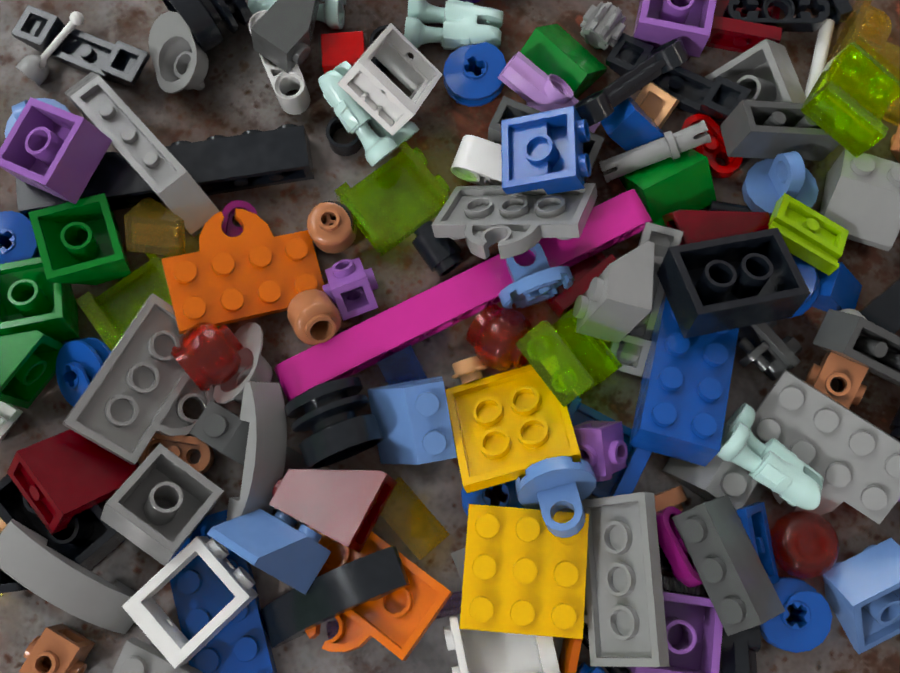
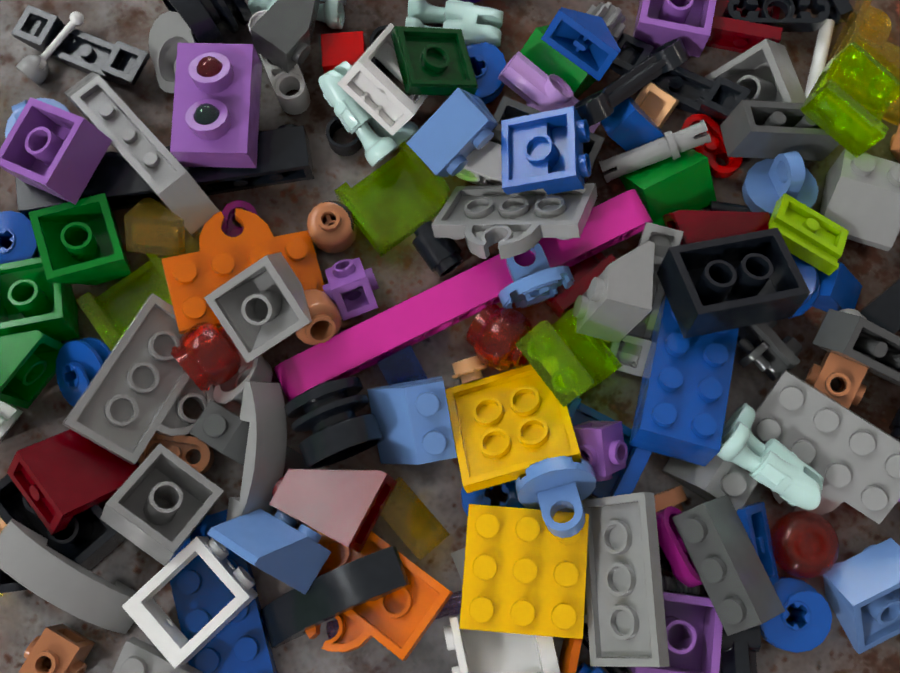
none -> medium lavender piece [170,43,262,168]
none -> light grey slope [204,252,312,363]
none -> dark green tile [391,26,478,95]
none -> medium blue slope [406,88,498,177]
none -> blue slope [541,7,621,81]

